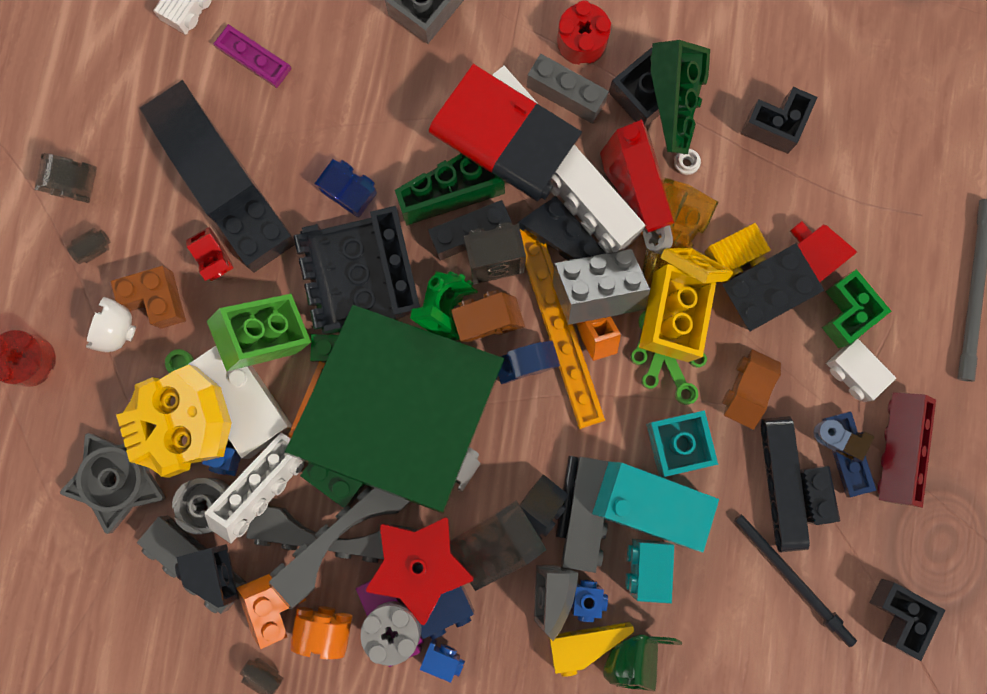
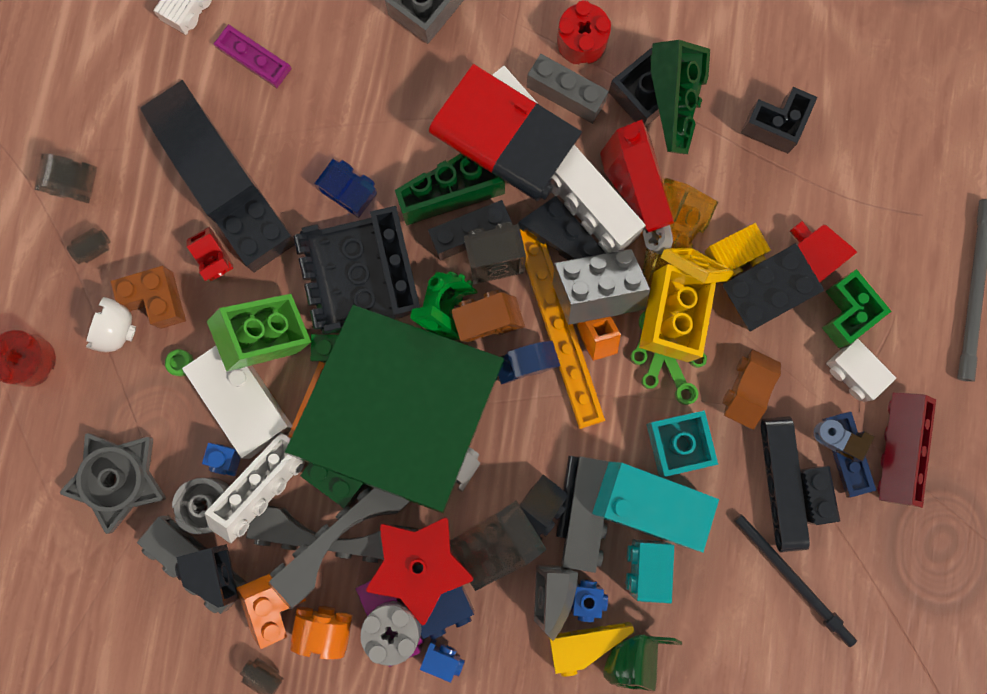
yellow brick [116,365,232,477] -> none
white plate [674,149,701,175] -> none
black brick [869,579,945,661] -> none

